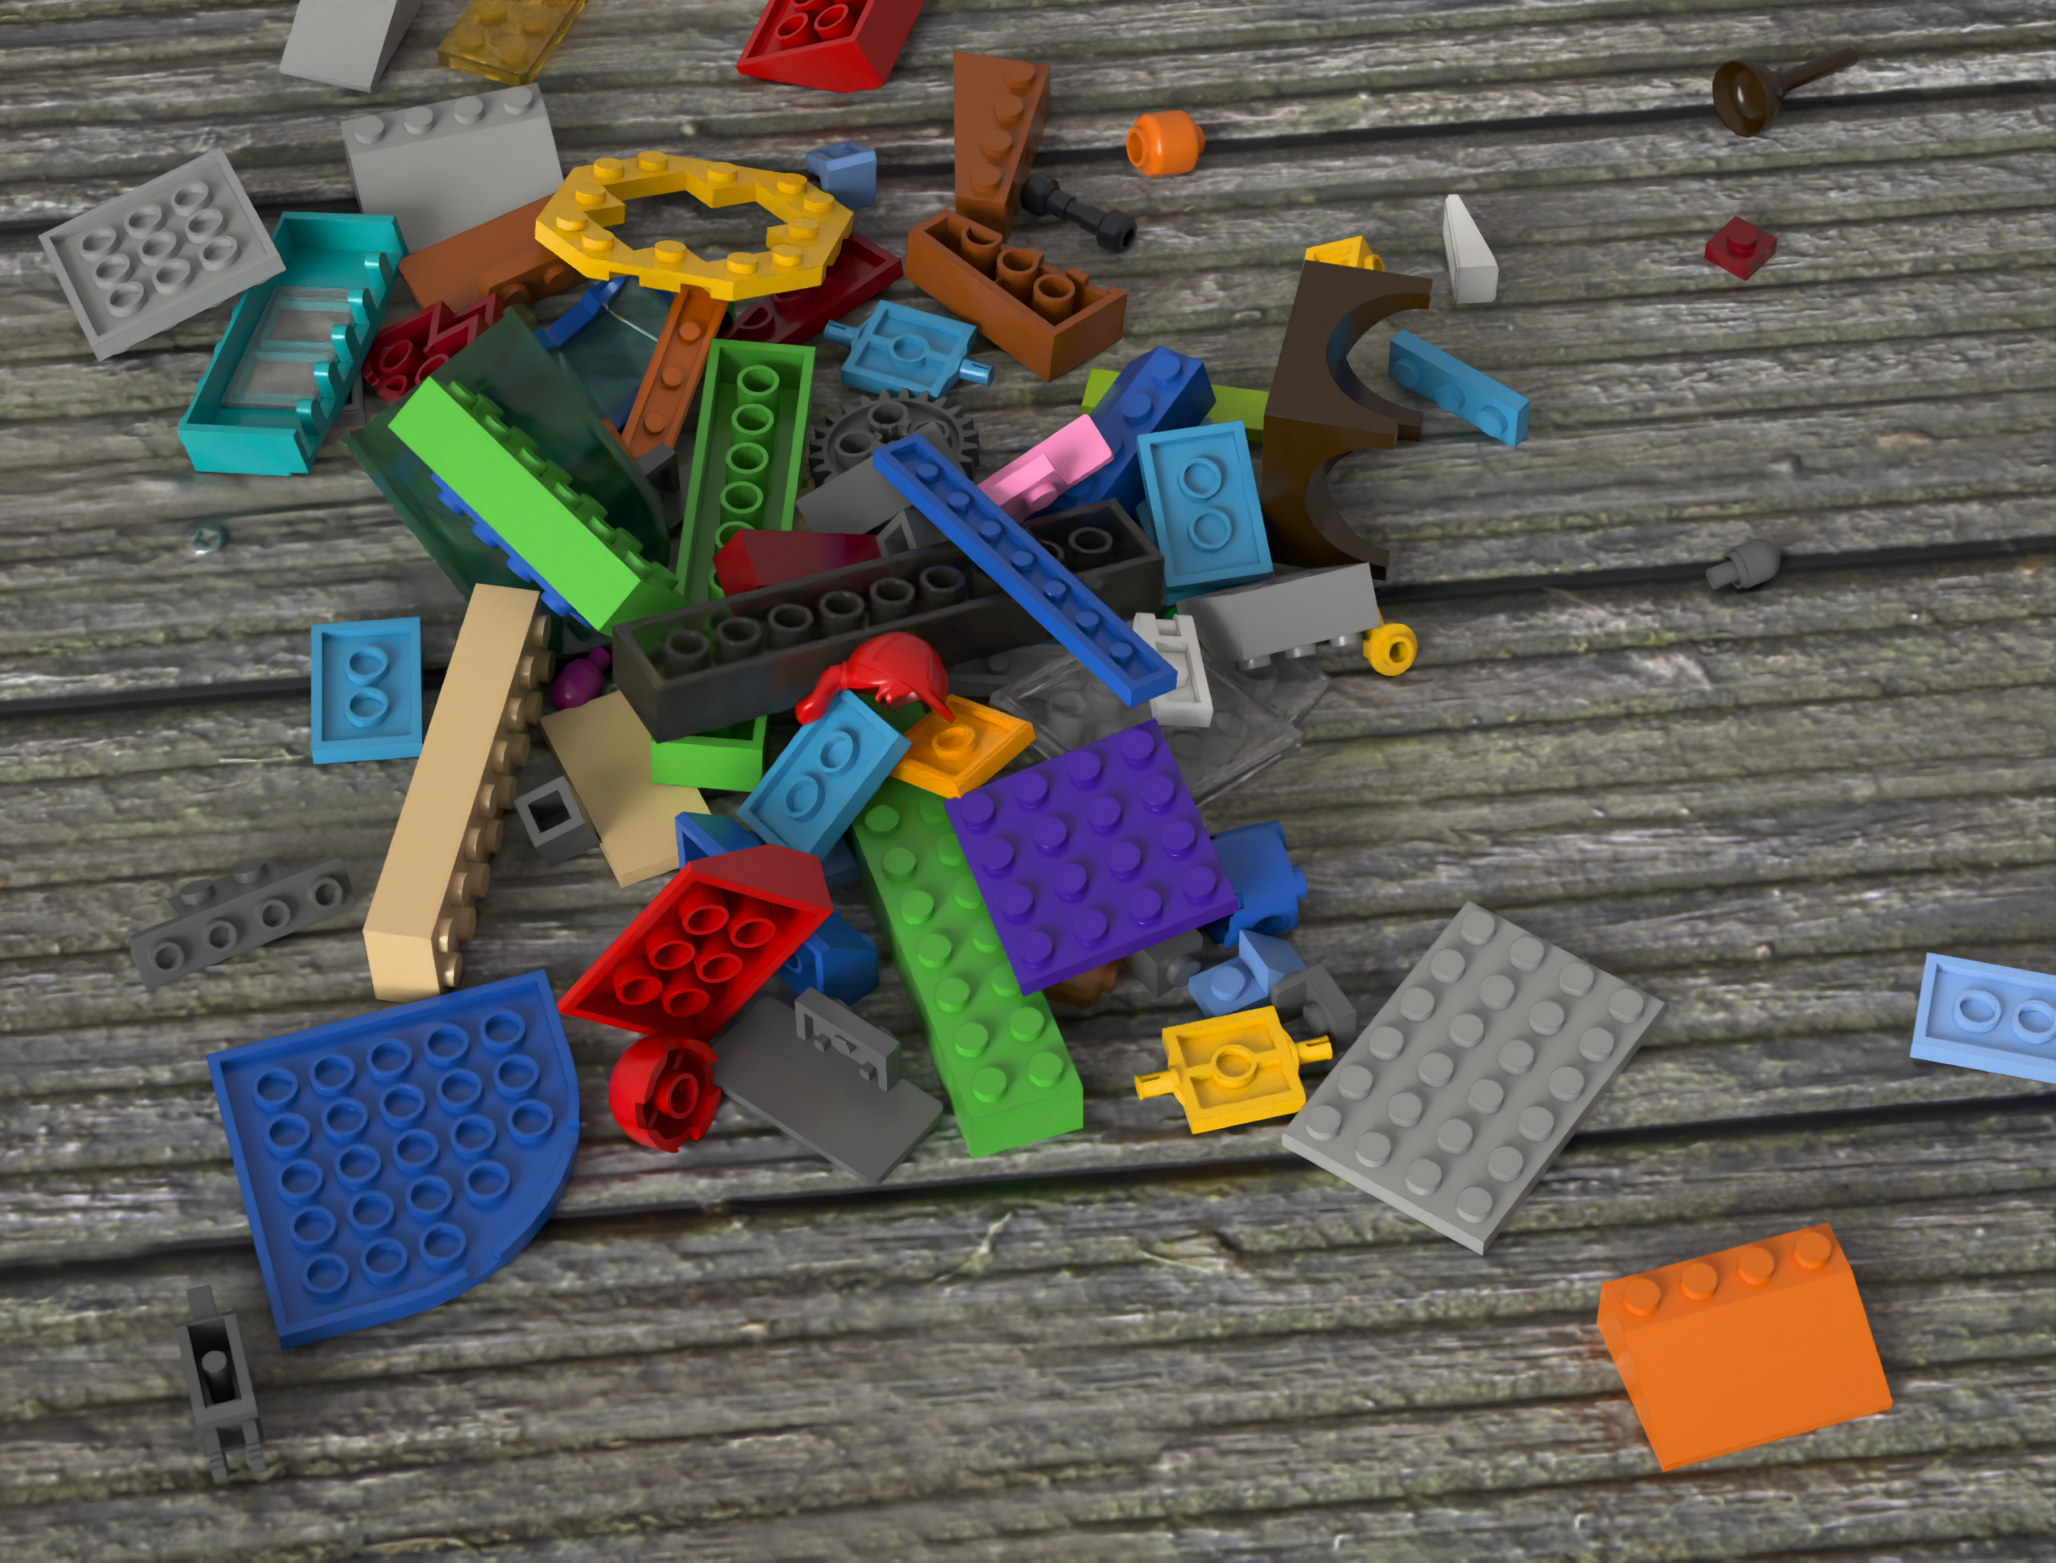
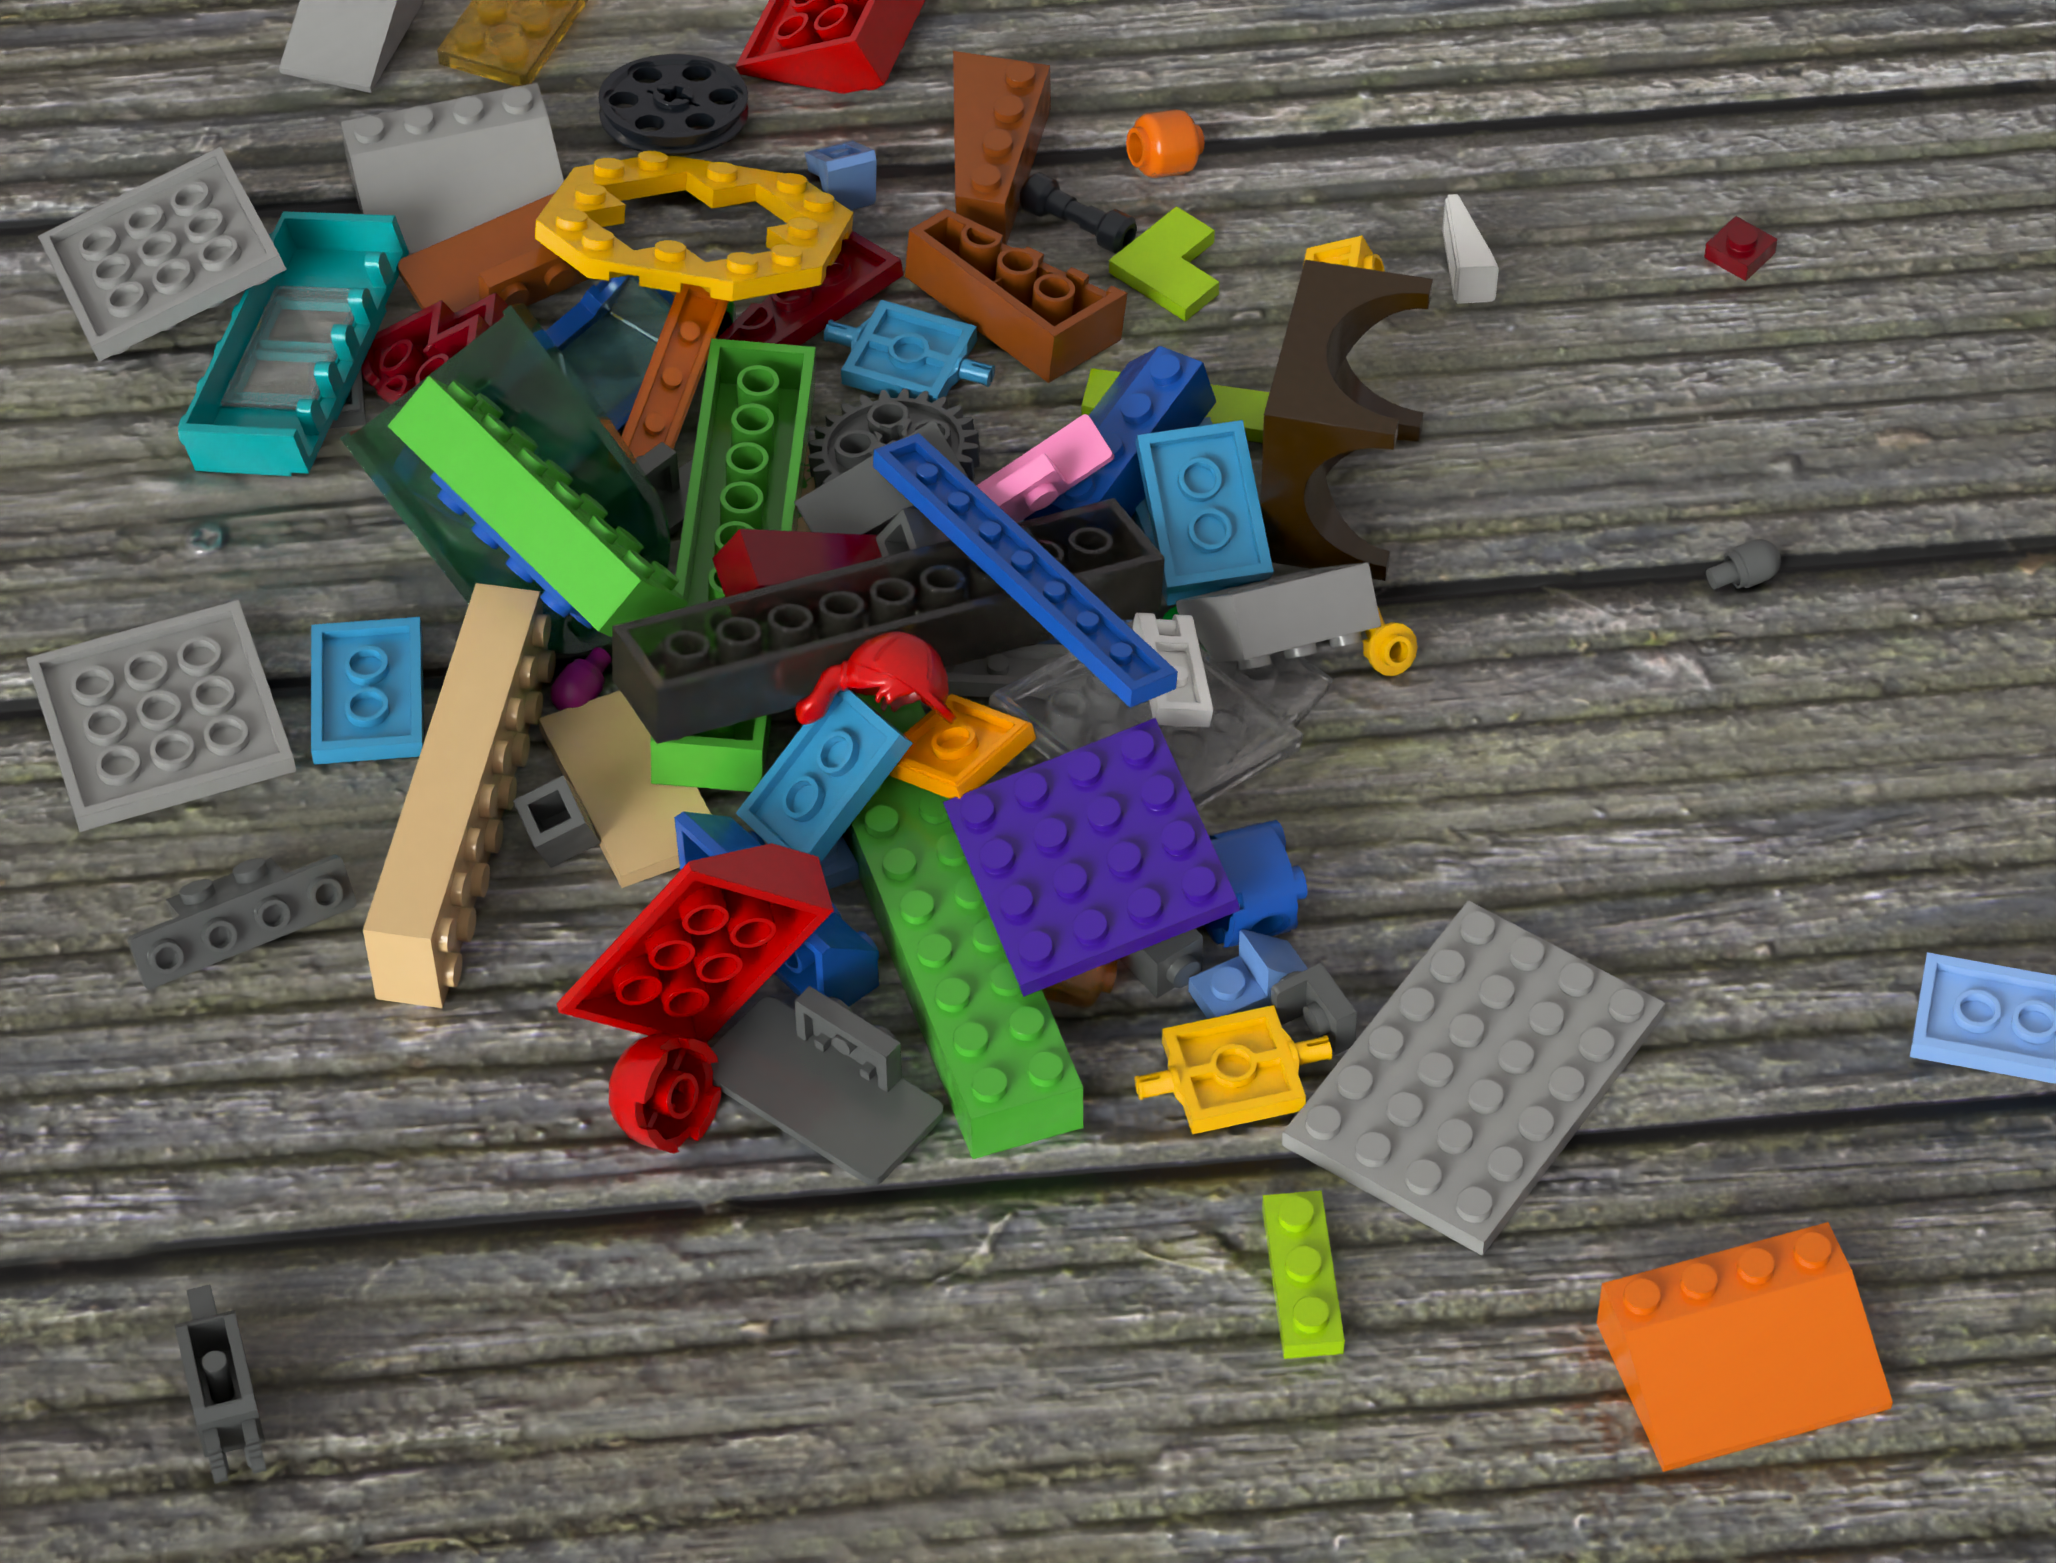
blue plate [206,969,582,1350] -> none
dark azure plate [1388,329,1530,448] -> none
dark brown piece [1712,47,1858,138] -> none
none -> light grey plate [26,600,296,832]
none -> black wedge [598,54,748,156]
none -> lime tile [1109,206,1219,322]
none -> lime plate [1262,1190,1345,1359]

